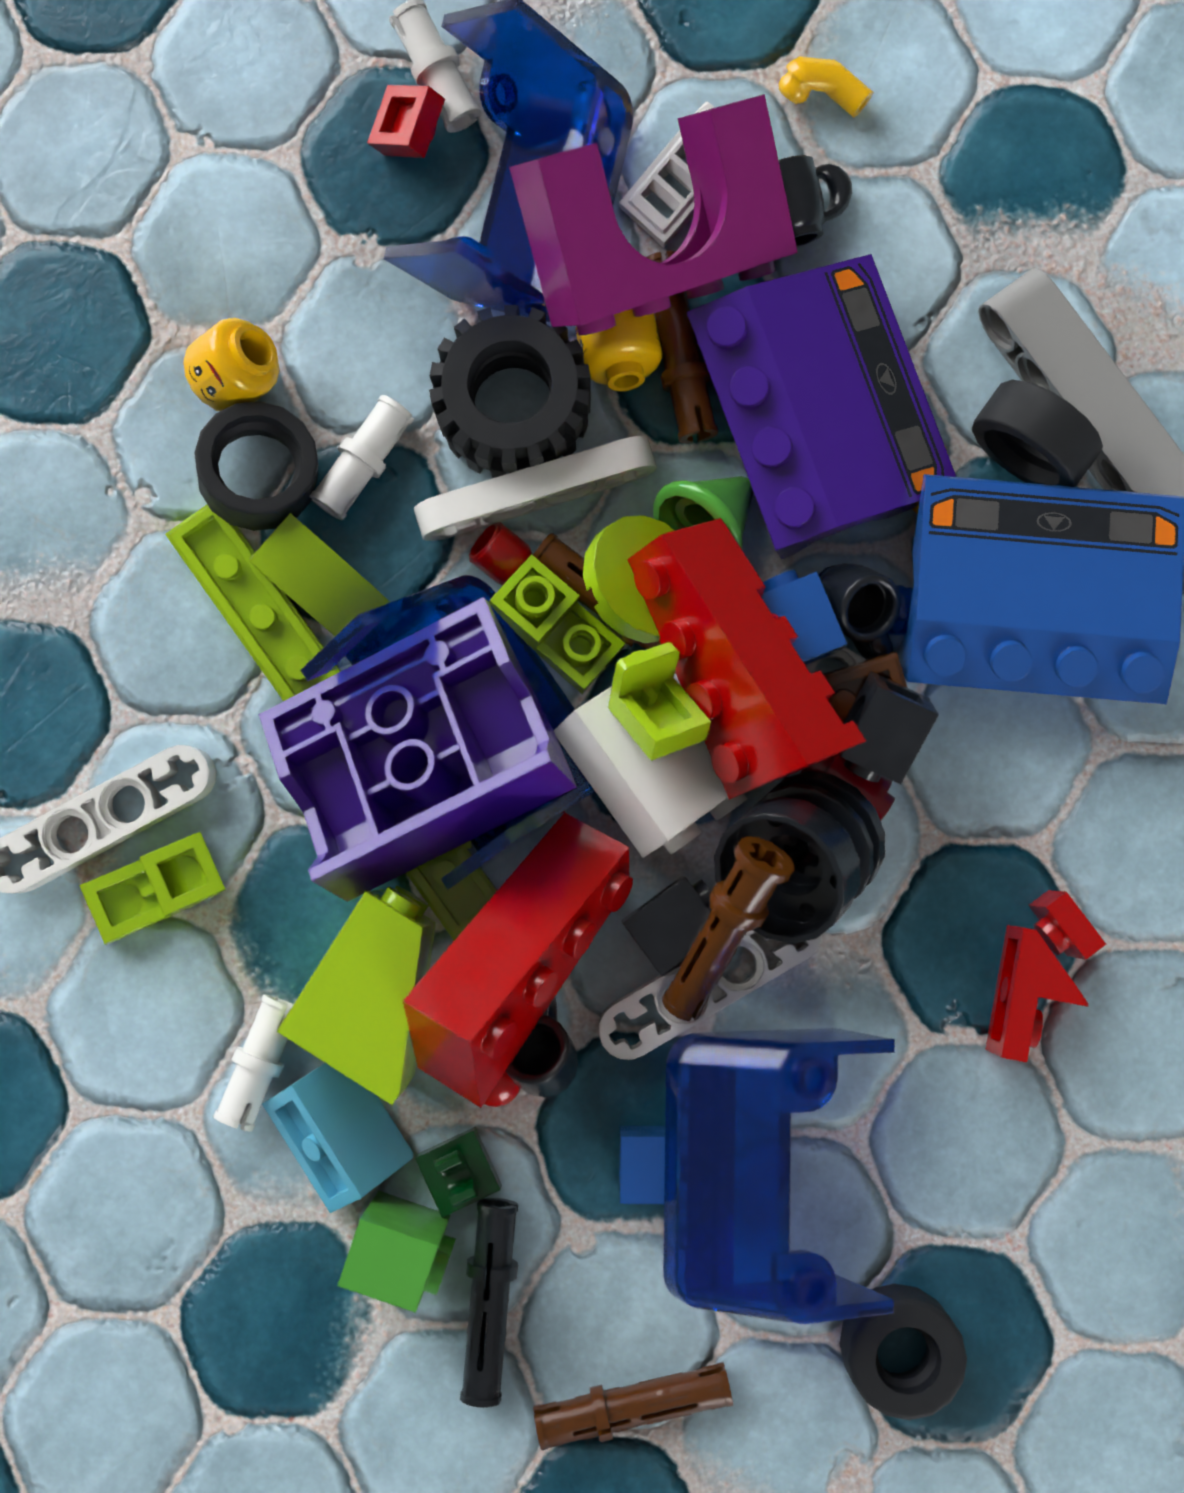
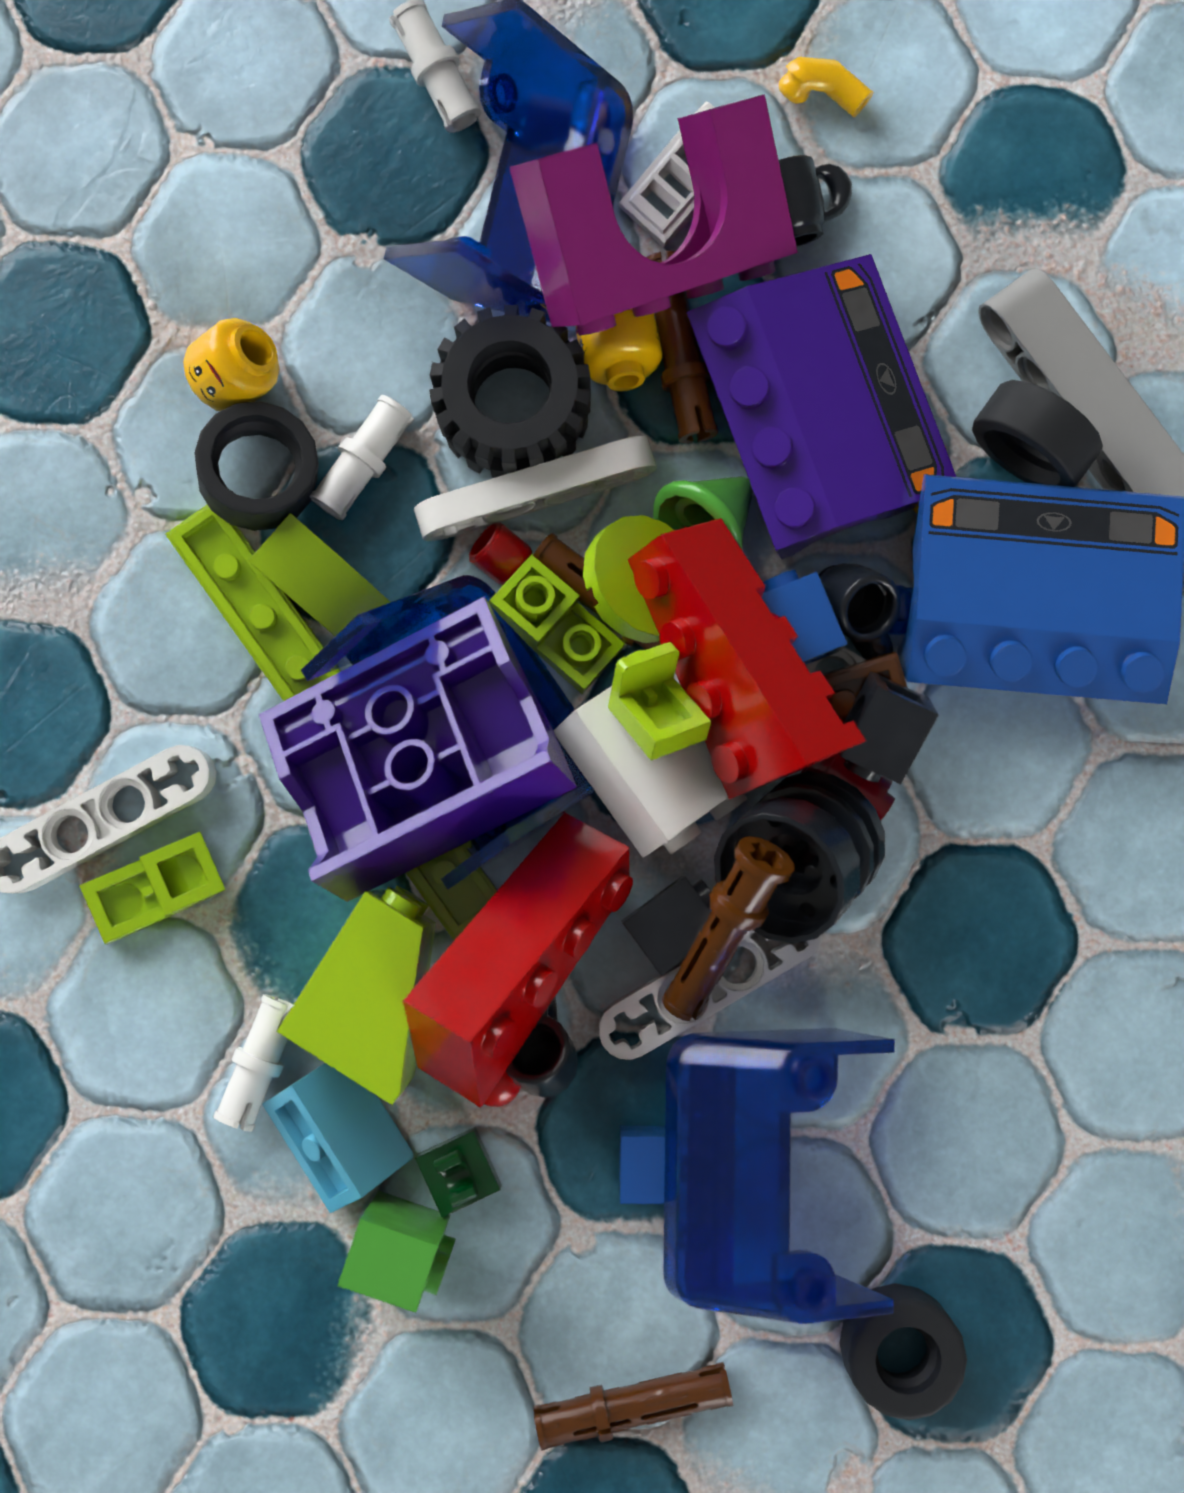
red plate [367,85,445,158] -> none
black pin [460,1198,518,1408] -> none
red slope [985,925,1089,1062] -> none
red plate [1028,890,1106,960] -> none

